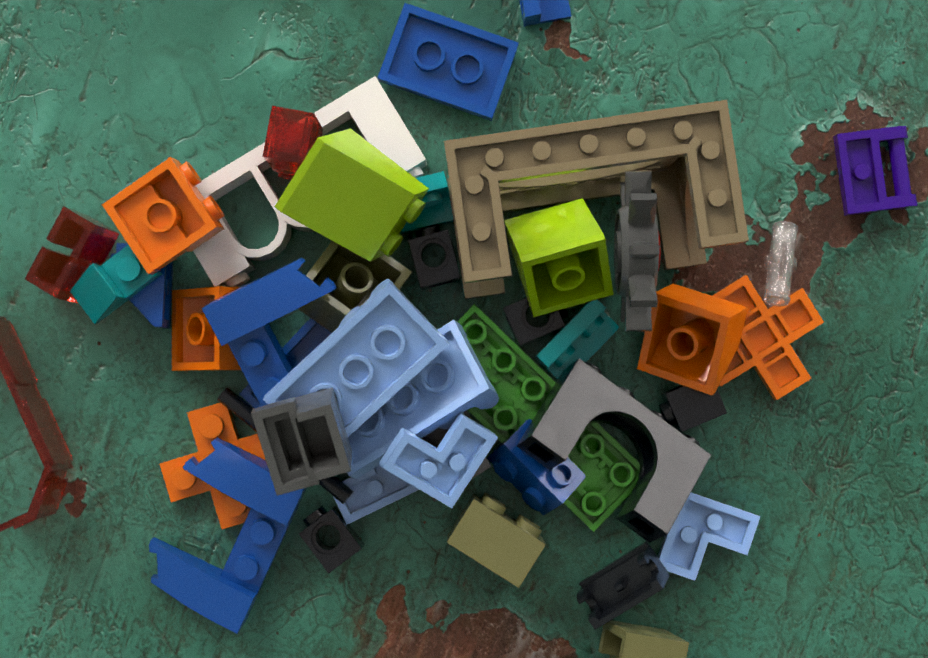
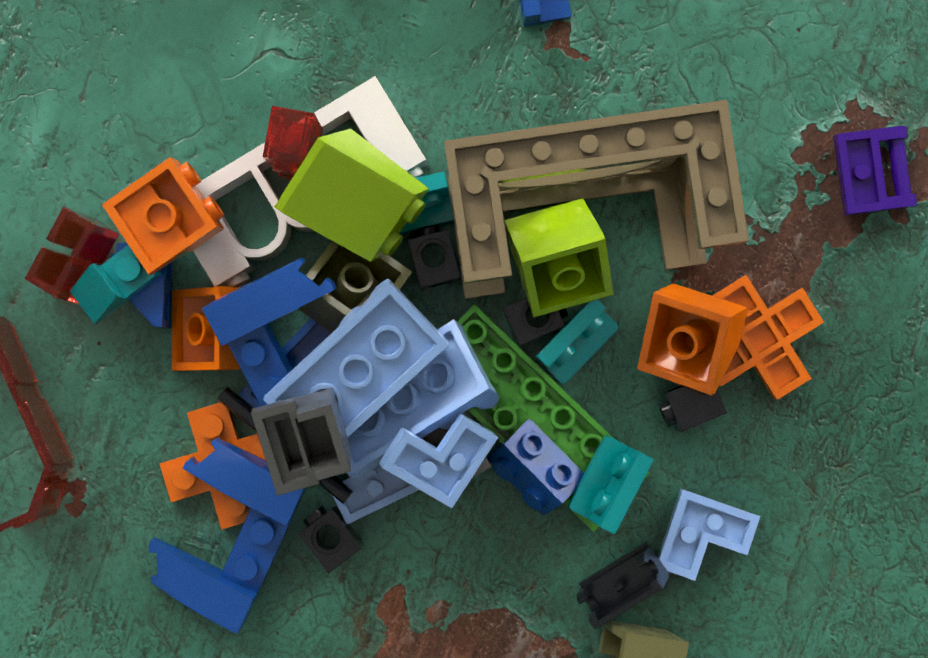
blue plate [377,3,519,121] -> none
olive brick [447,492,546,588] -> none
arch [517,358,711,543] -> none
dark grey gear [614,171,661,332] -> none
clear pin [763,221,798,306] -> none
none -> teal bracket [568,435,654,535]

